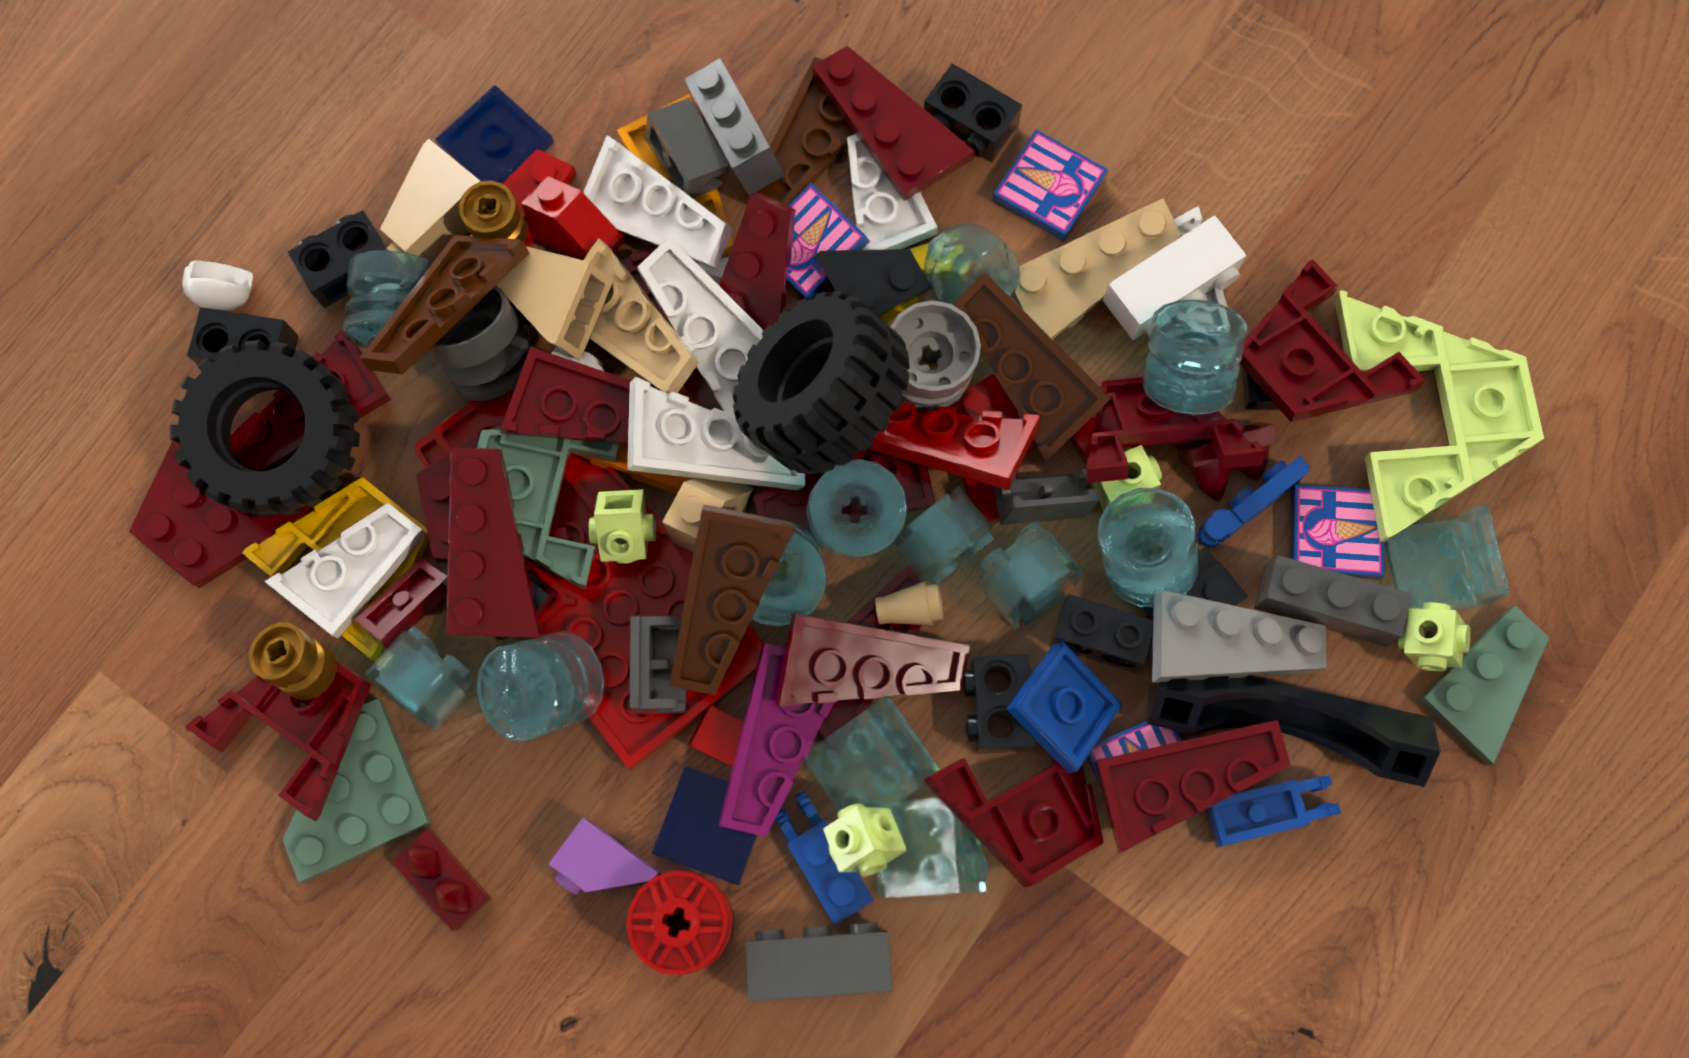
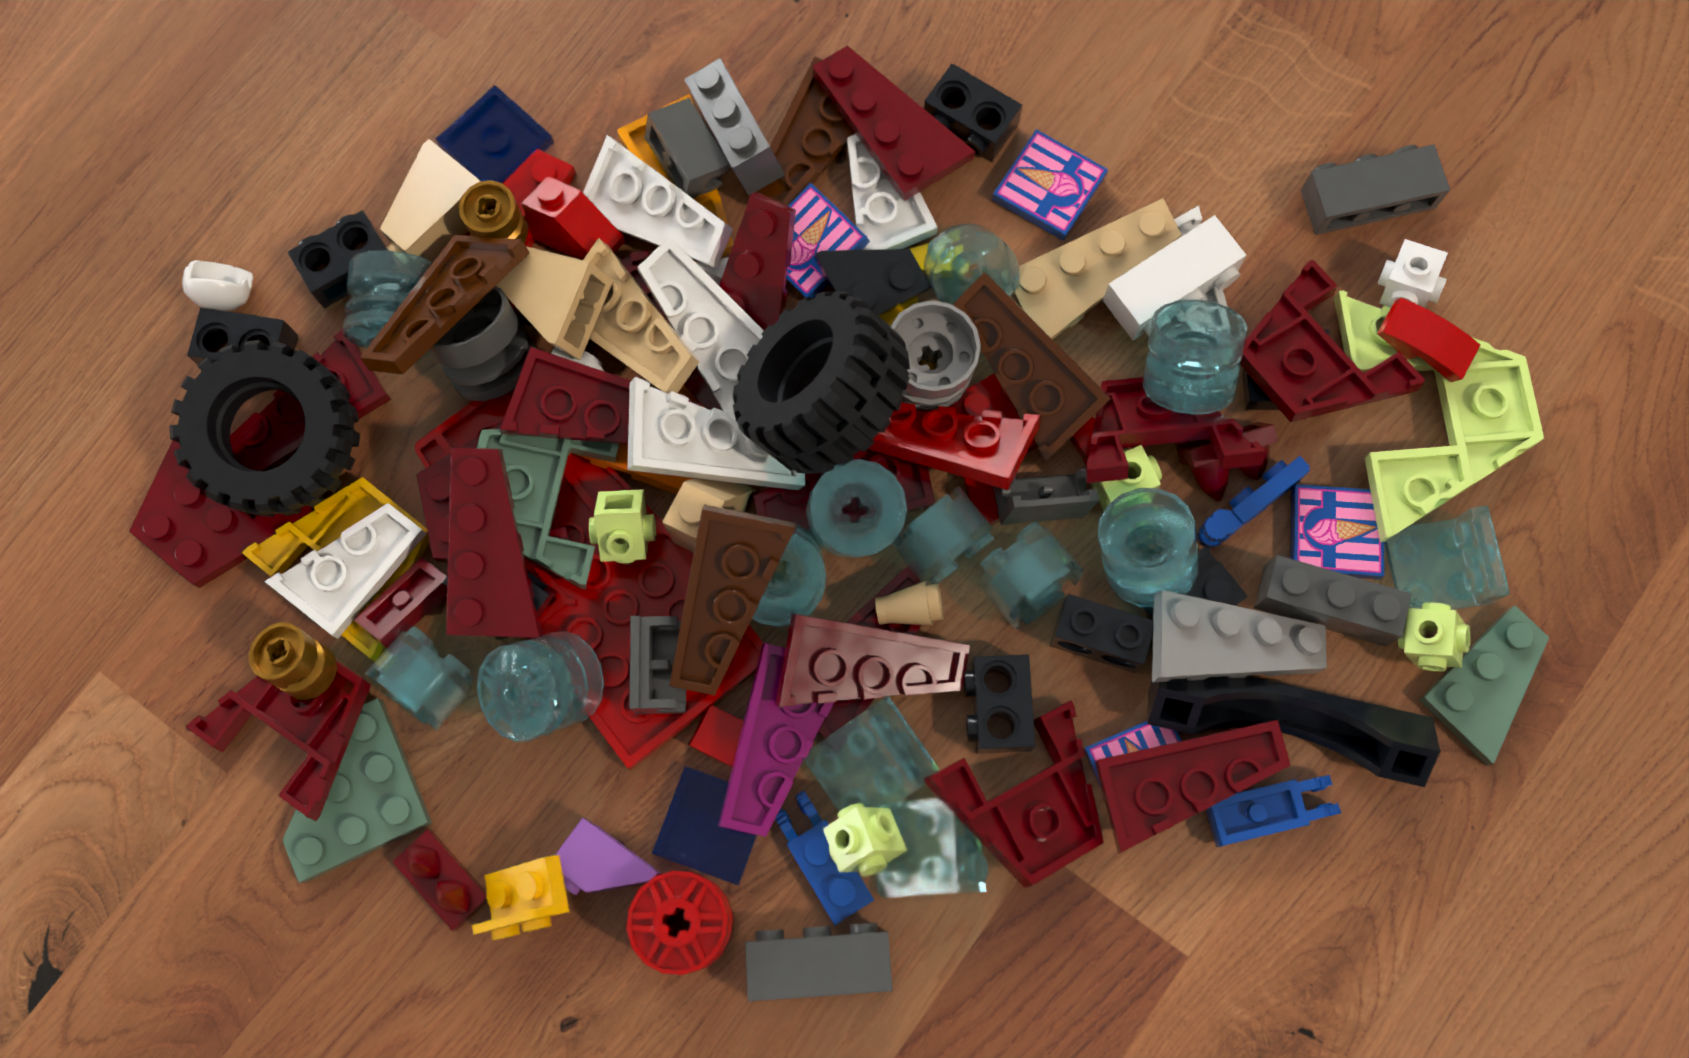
blue tile [1007,641,1122,773] -> none
none -> yellow bracket [472,855,569,941]
none -> dark grey brick [1300,144,1450,235]
none -> red slope [1377,298,1481,383]
none -> white brick [1378,239,1448,308]

